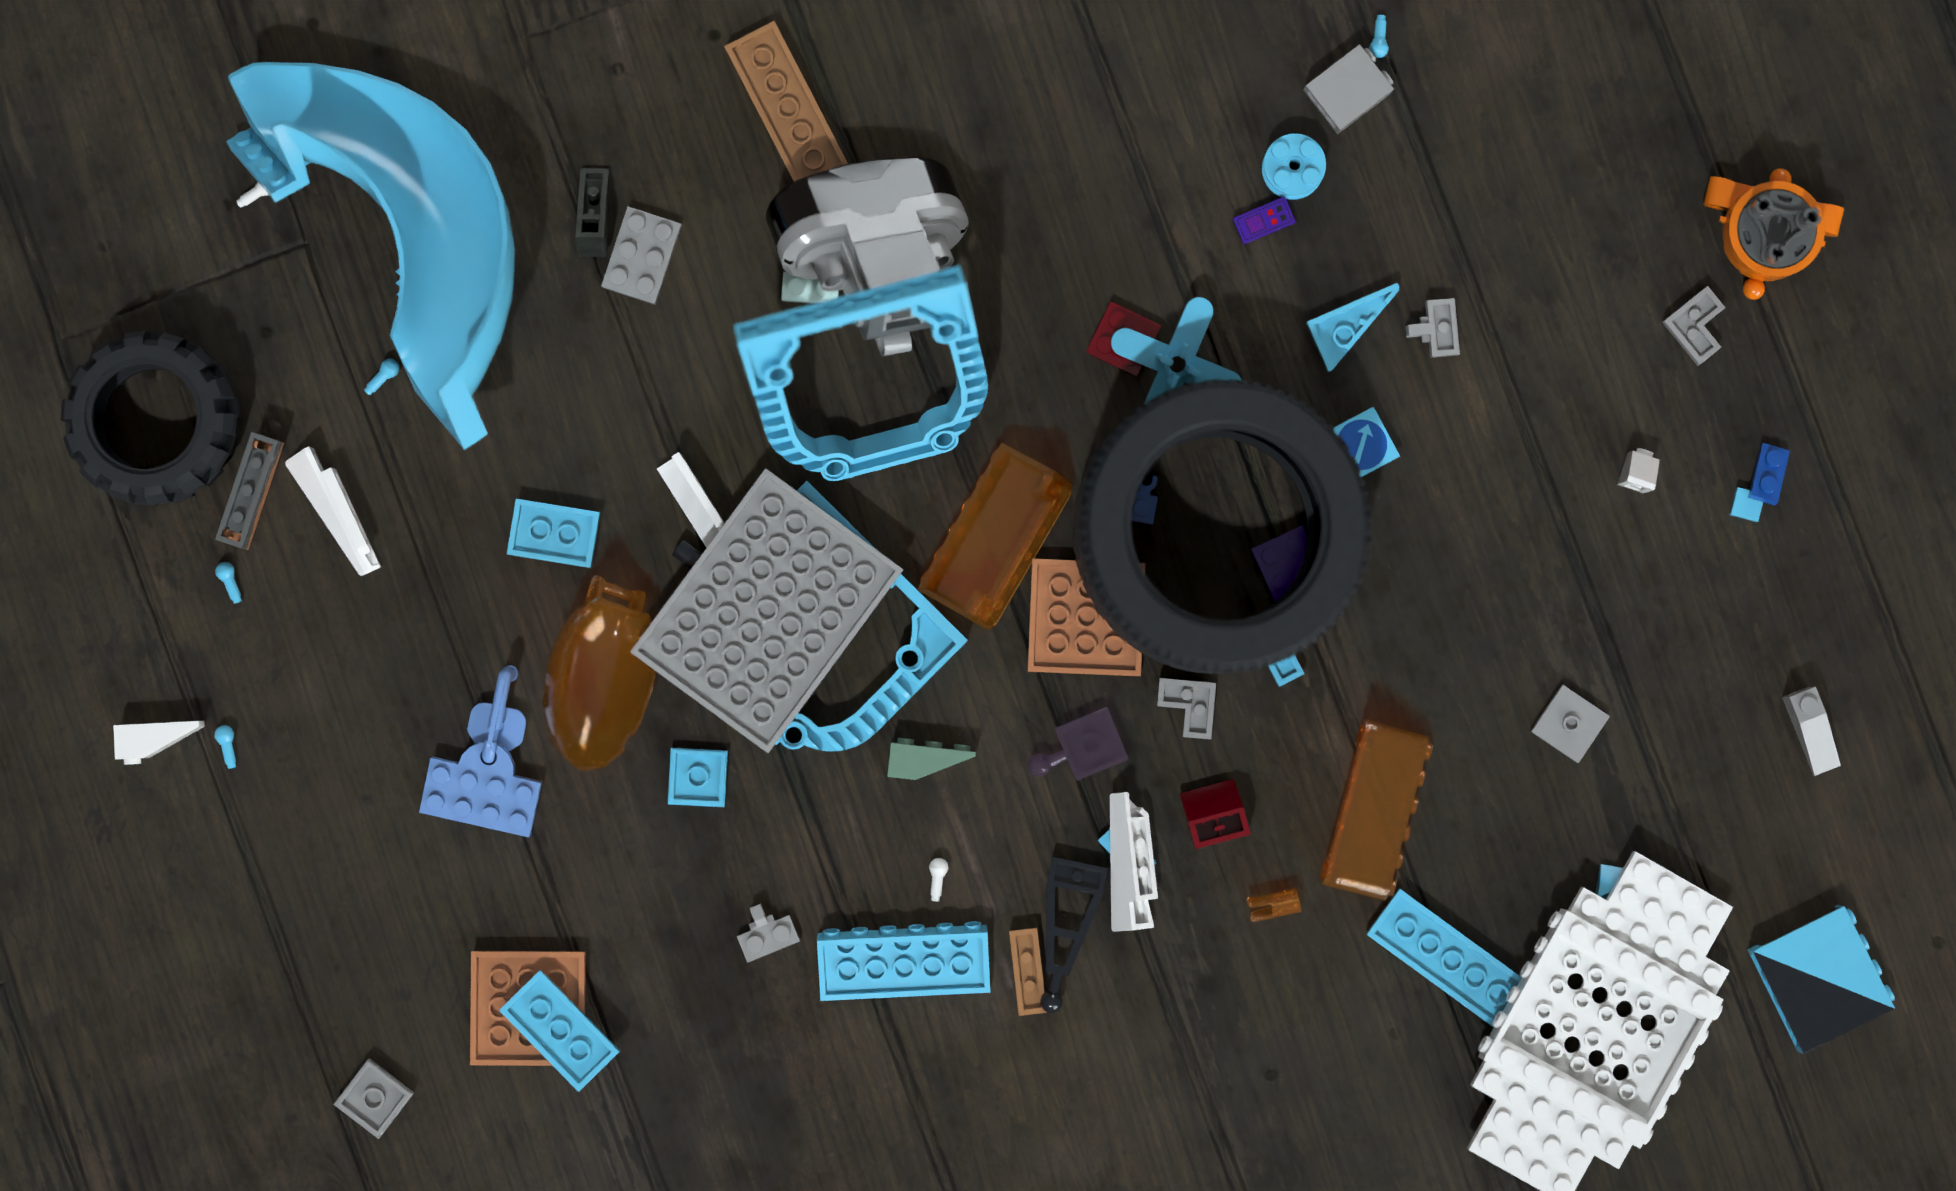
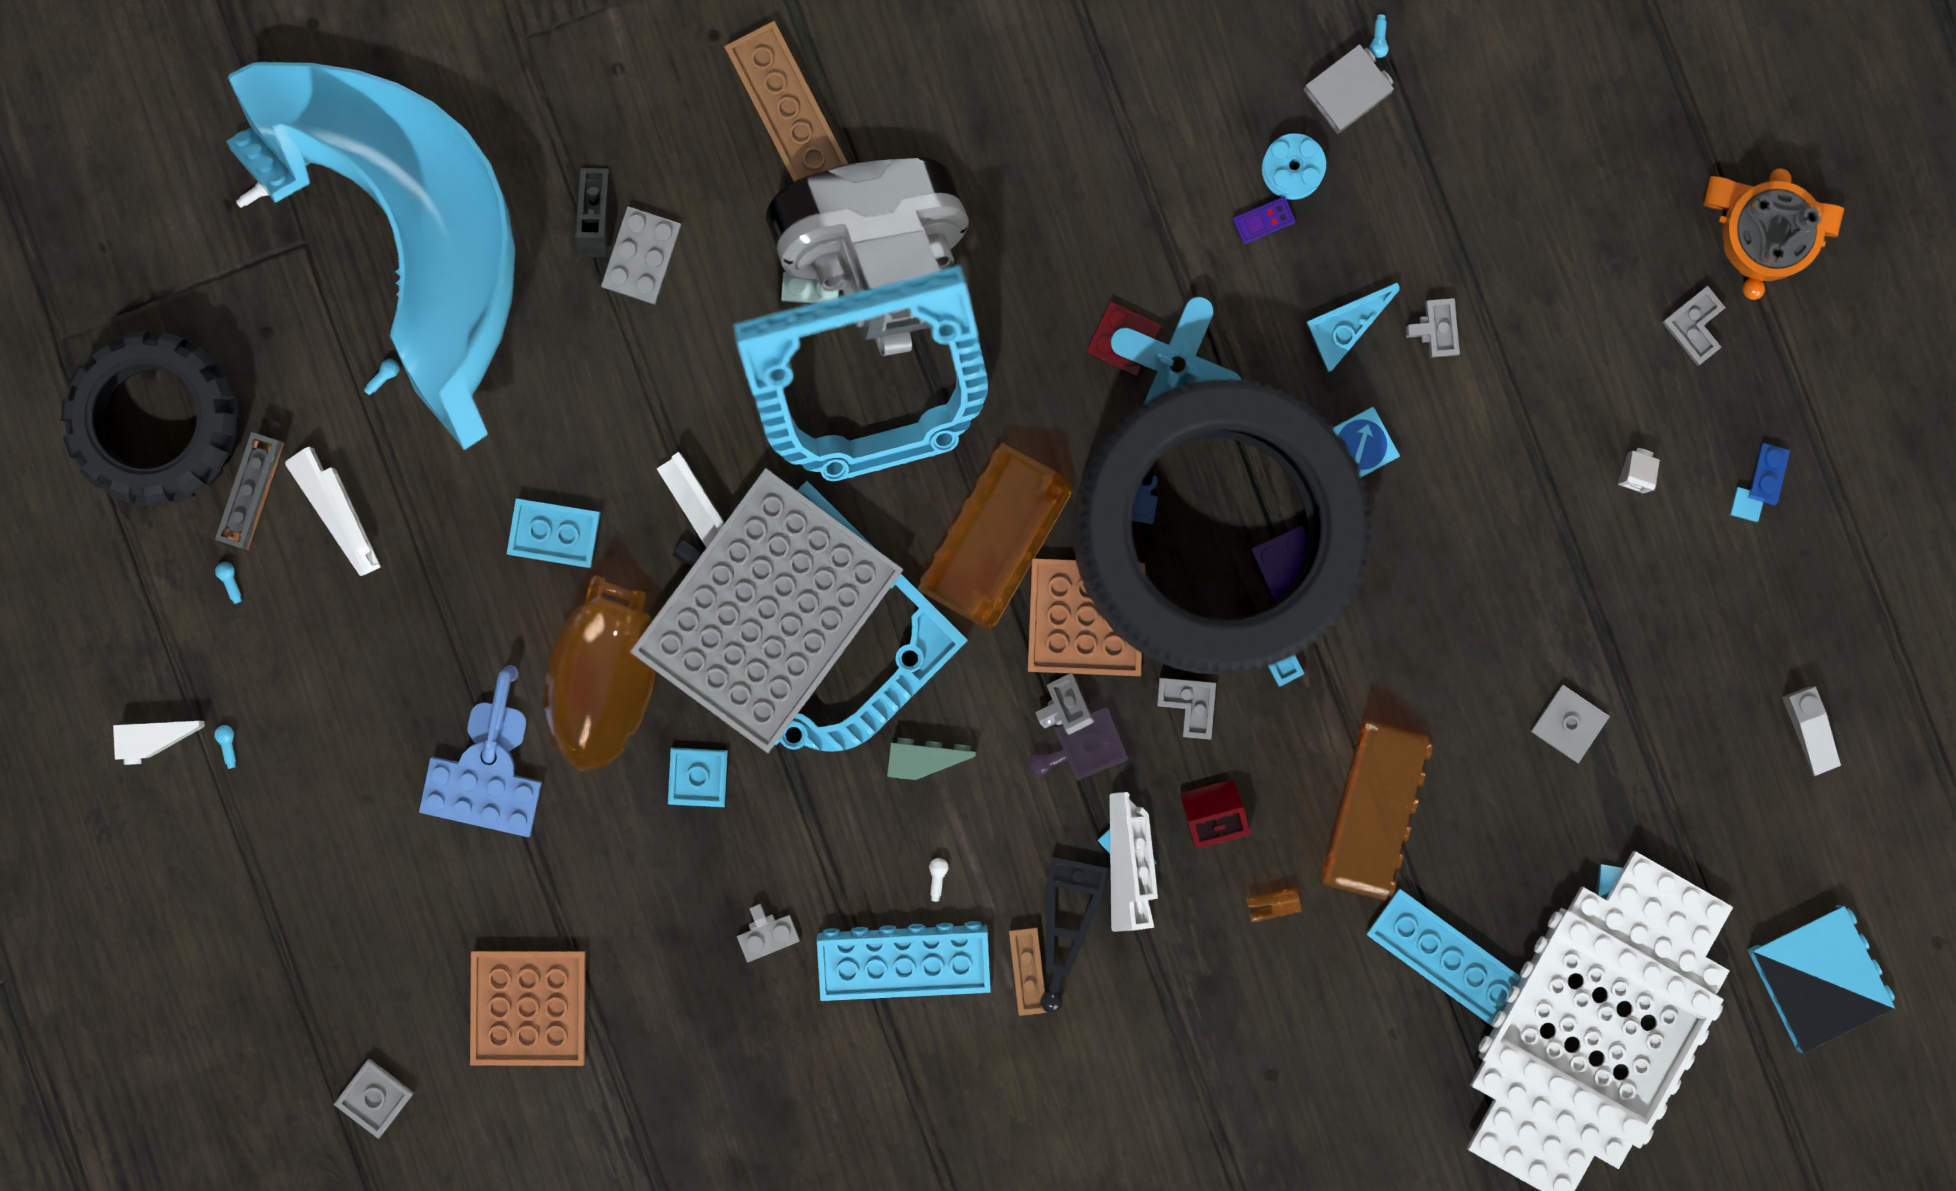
medium azure plate [499,970,620,1092] -> none
none -> light grey hinge [1035,673,1094,735]

